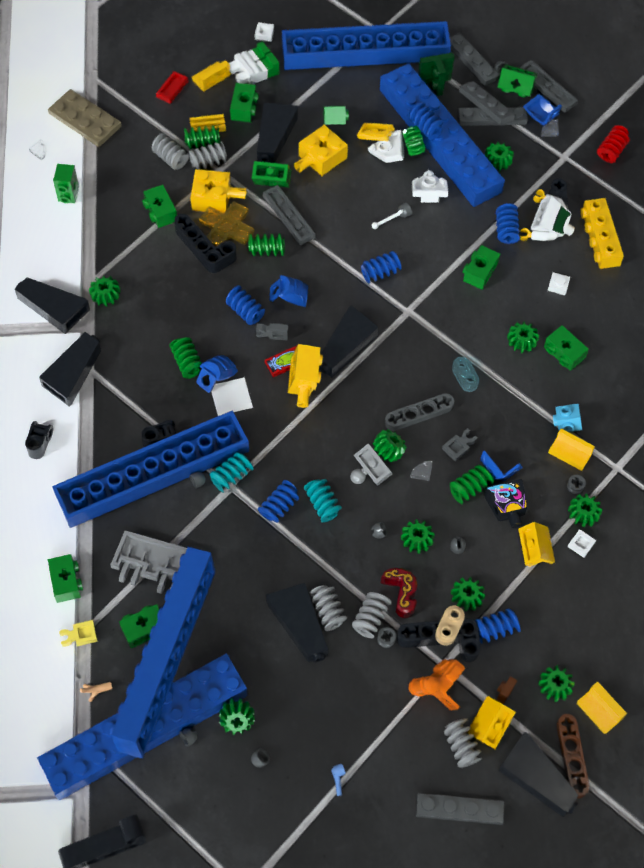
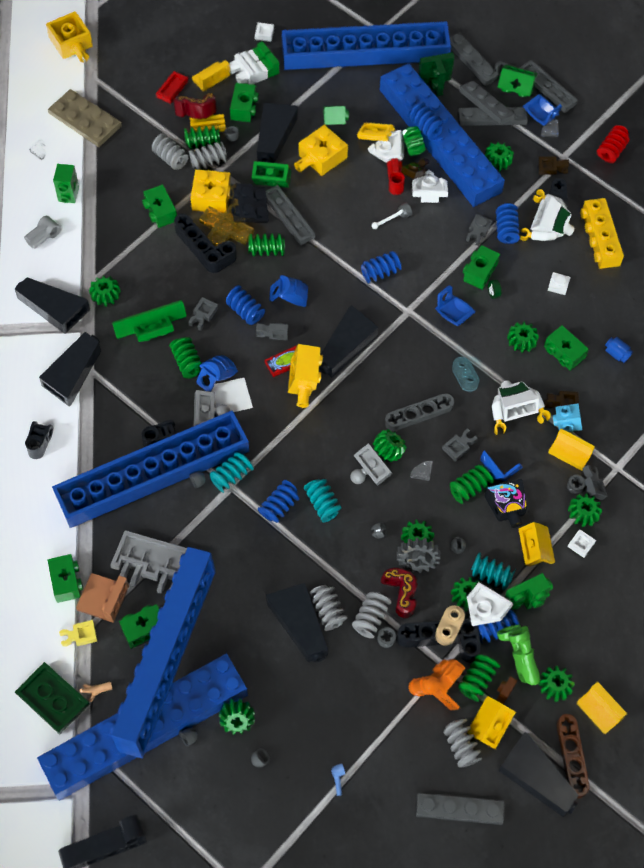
none -> dark green plate [14,662,90,735]
none -> light grey piece [24,215,61,249]
none -> yellow brick [45,11,93,63]
none -> nougat bracket [76,573,129,623]
none -> green bracket [112,300,187,342]
none -> dark red animal [174,93,217,119]
none -> dark grey plate [189,297,218,331]
none -> light grey plate [194,390,230,426]
none -> dark grey hinge [225,126,239,141]
none -> black plate [229,183,269,223]
none -> red piece [387,158,405,195]
none -> dark grey gear [397,538,441,573]
none -> dark brown plate [401,158,430,179]
none -> blue piece [435,285,475,326]
none -> green piece [458,655,500,702]
none -> dark grey plate [466,214,493,246]
none -> white plate [467,582,513,626]
none -> teal piece [471,552,516,591]
none -> dark green tile [488,280,502,299]
none -> white torso [492,380,551,435]
none -> bright green piece [497,625,540,685]
none -> green plate [505,573,553,610]
none -> dark brown plate [539,156,569,175]
none -> dark brown plate [544,391,579,408]
none -> dark grey plate [582,465,608,500]
none -> blue brick [605,337,633,363]

